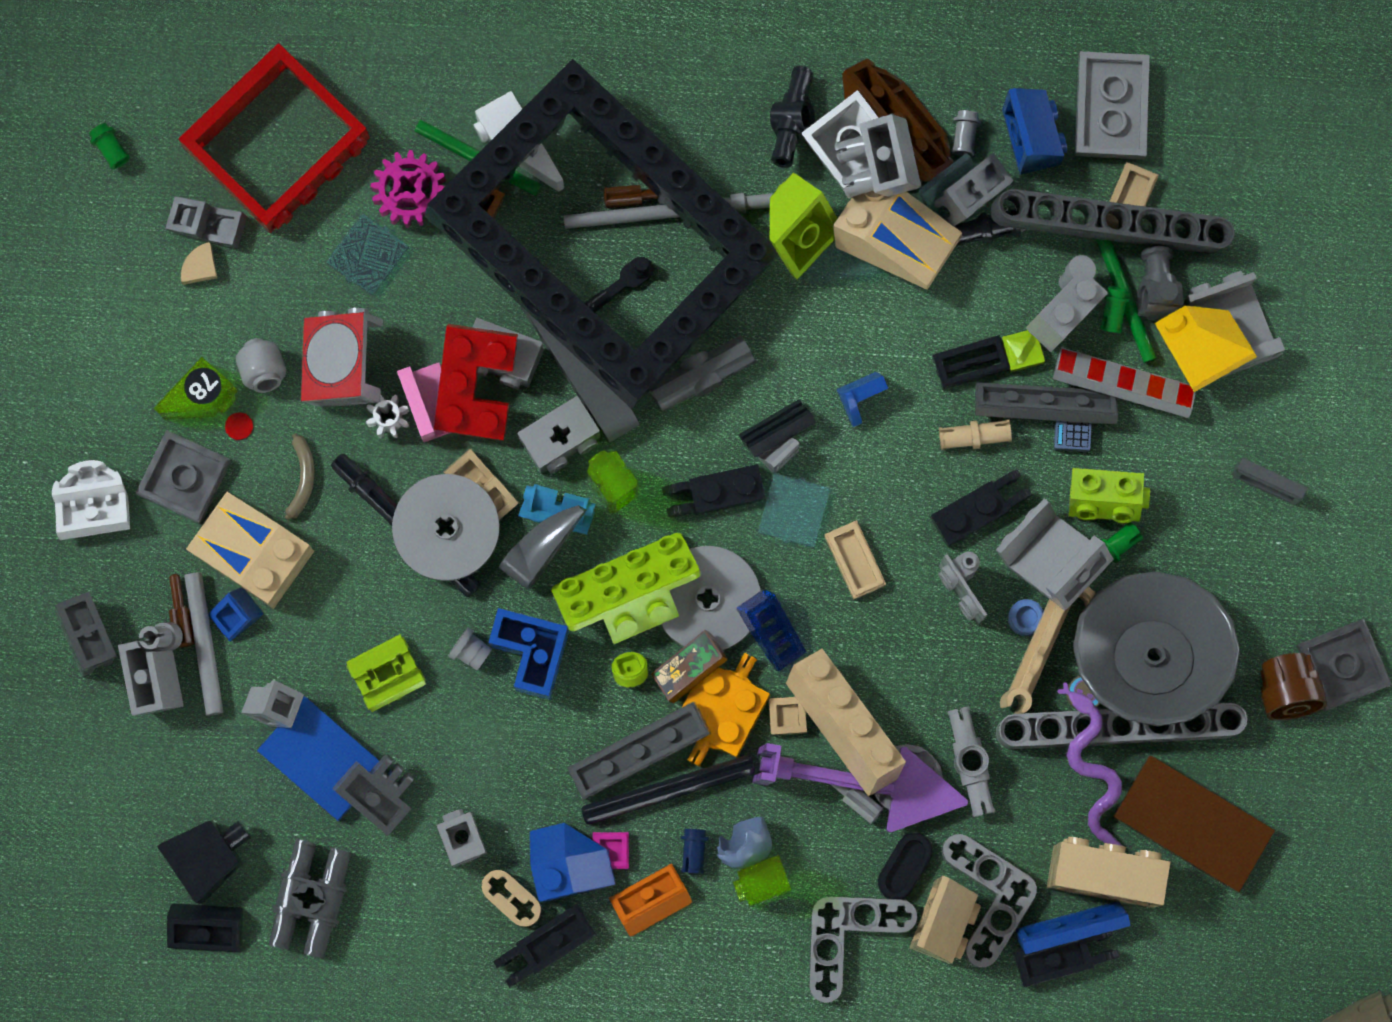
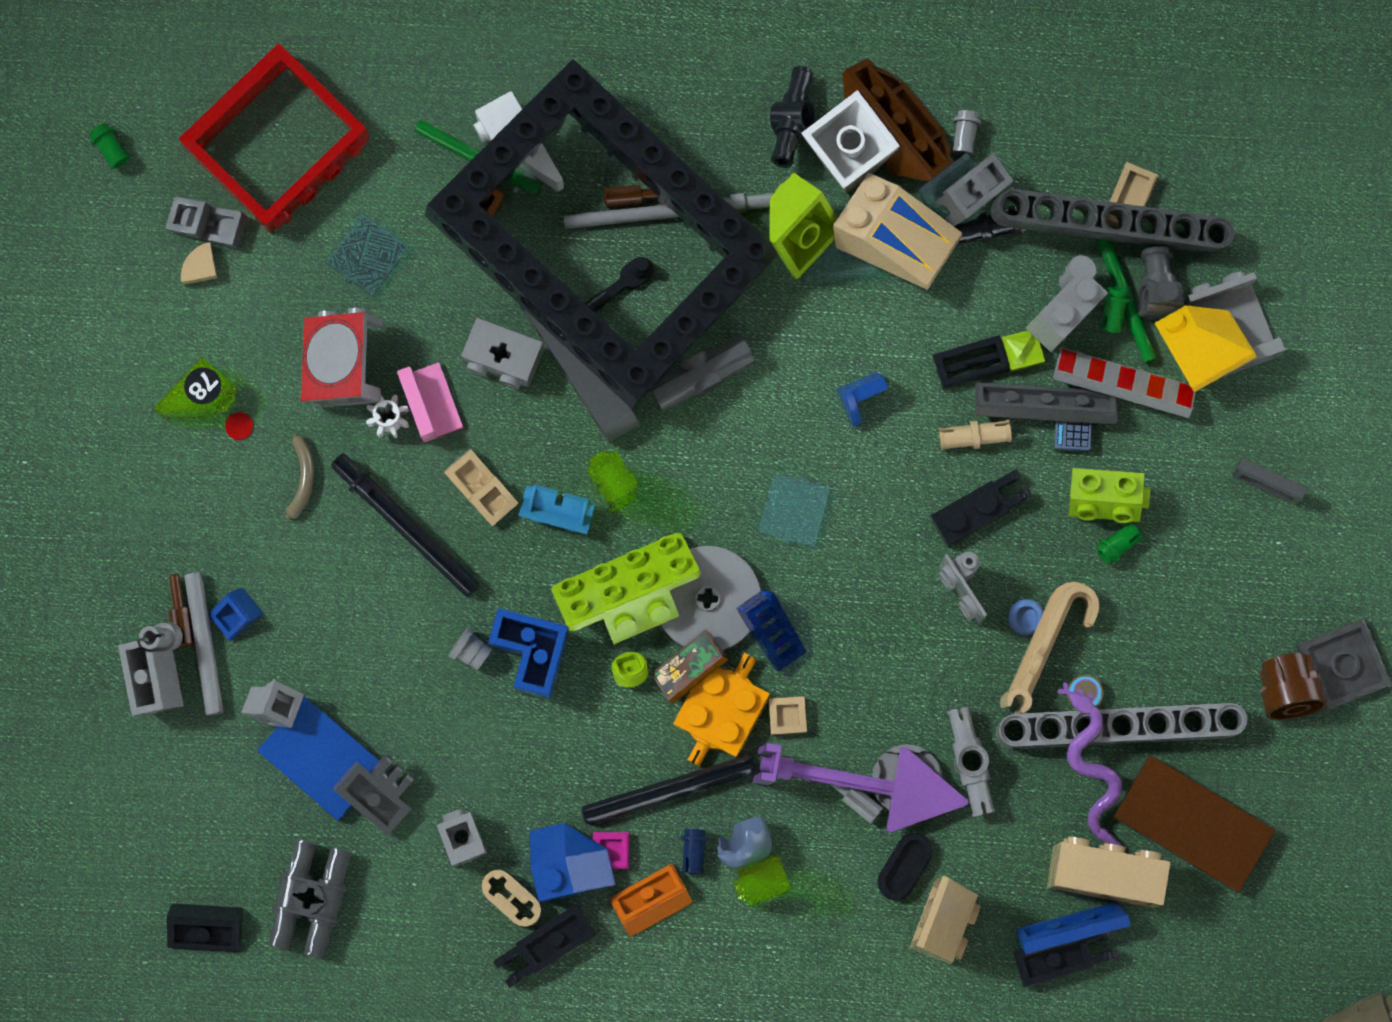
white slope [52,460,130,540] -> none
dark grey hinge [55,591,117,677] -> none
flat silver tile [135,430,232,524] -> none
black torso [157,820,251,904] -> none
tan slope [186,492,314,609] -> none
light grey head [236,338,286,393] -> none
lime piece [346,634,426,712] -> none
dark pink gear [370,150,446,228] -> none
light grey piece [392,474,500,581] -> none
red plate [434,324,518,440] -> none
dark grey piece [499,505,587,590] -> none
light grey brick [517,396,601,474] -> none
dark grey tile [567,702,711,800] -> none
black hinge [662,464,766,518] -> none
black tile [738,400,816,457] -> none
light grey slope [758,437,800,473] -> none
tan brick [786,649,906,797] -> none
light grey beam [809,897,917,1003] -> none
tan tile [824,520,886,600] -> none
light grey brick [834,114,921,198] -> none
light grey beam [942,834,1037,968] -> none
light grey panel [996,499,1114,611] -> none
blue slope [1002,88,1067,175] -> none
dark grey dish [1073,571,1240,726] -> none
light grey plate [1075,51,1150,160] -> none

